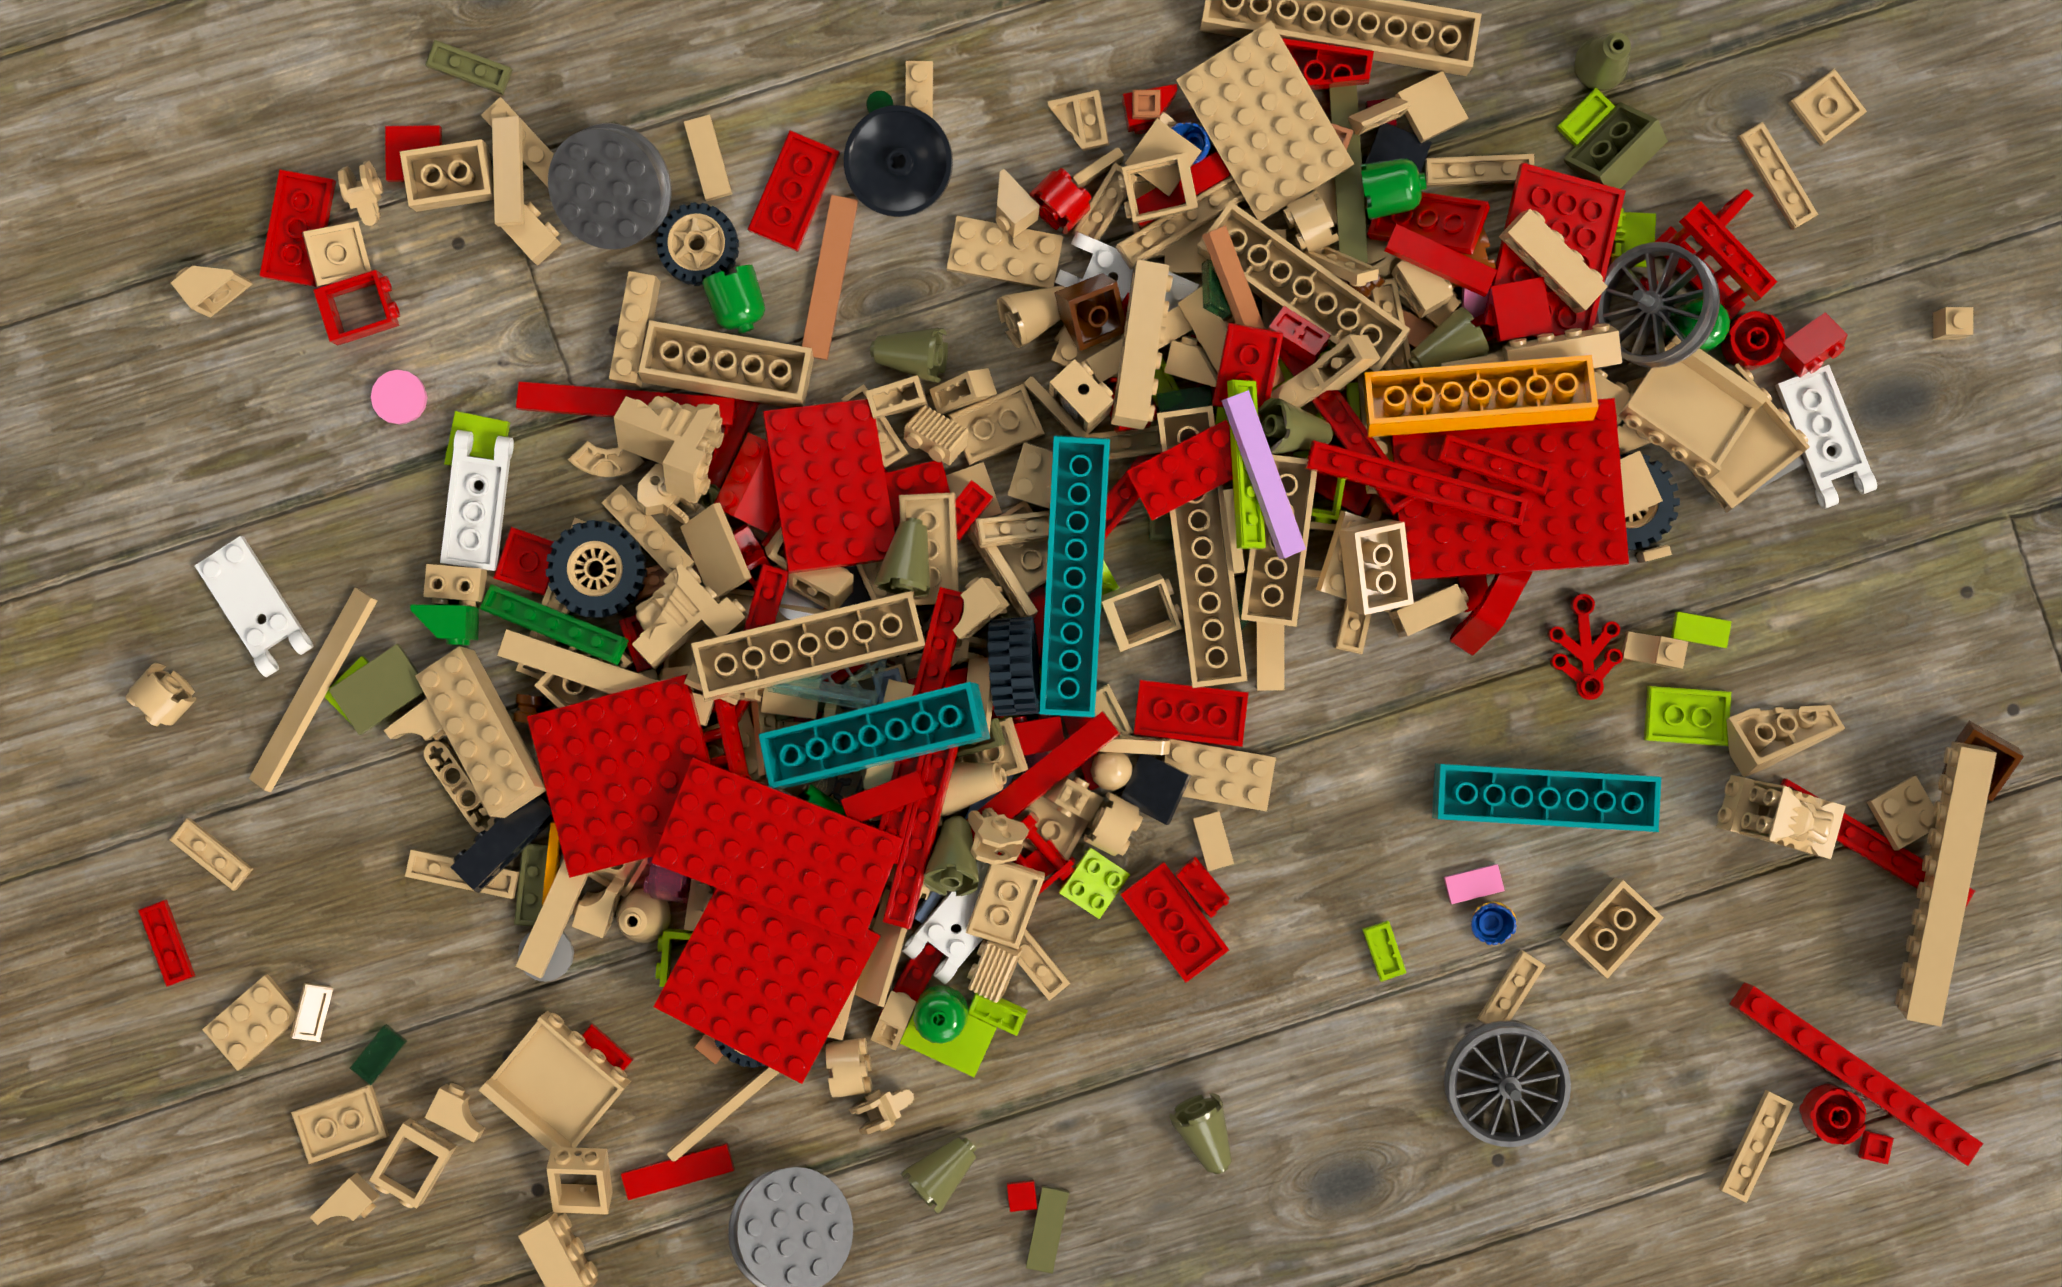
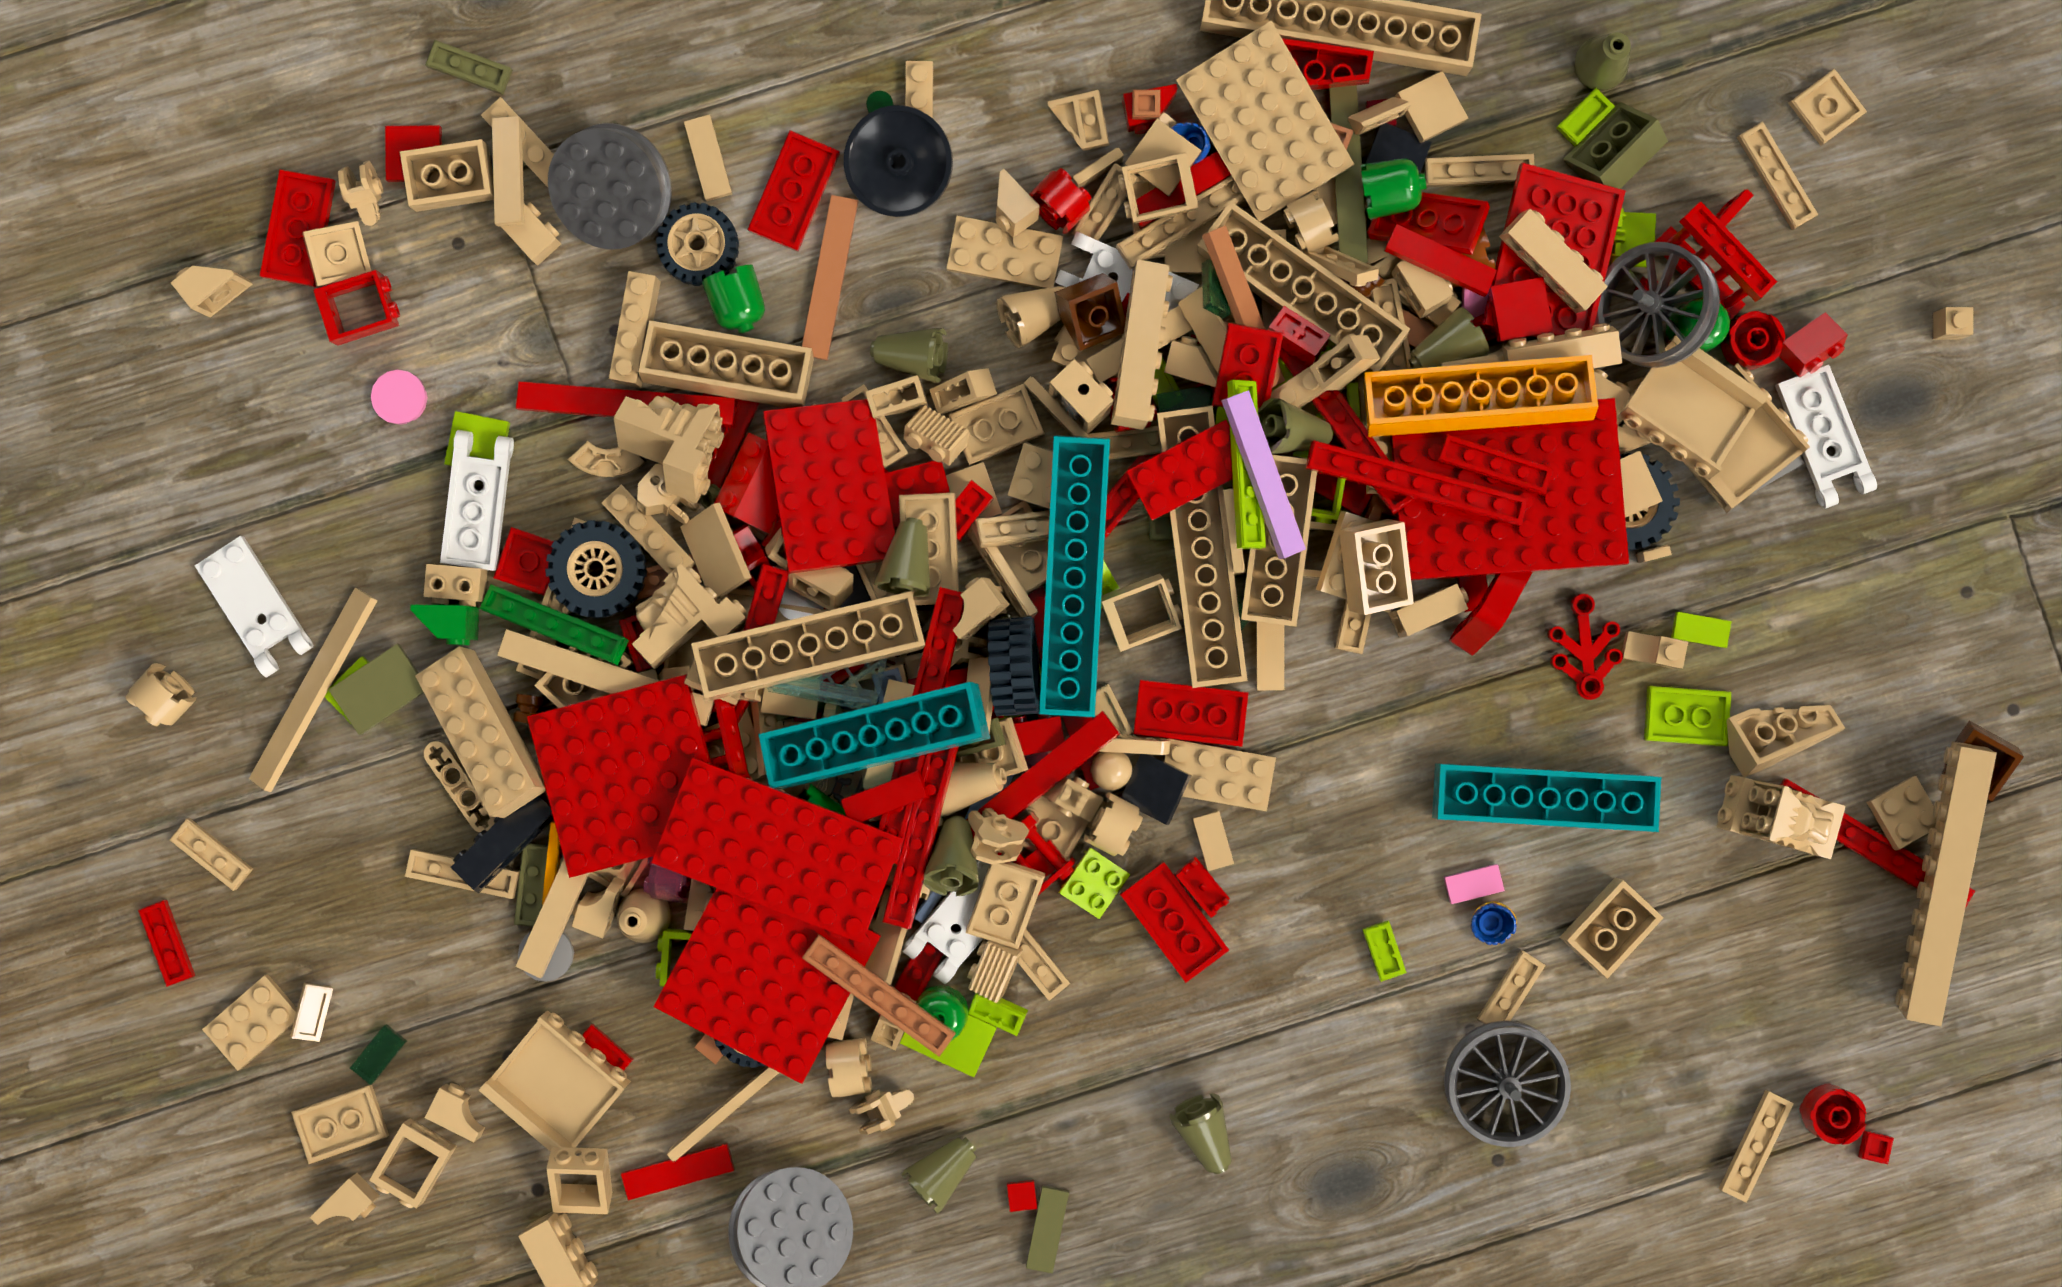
tan arch [384,699,446,741] -> none
red brick [1729,982,1984,1166] -> none
none -> nougat tile [802,934,956,1057]

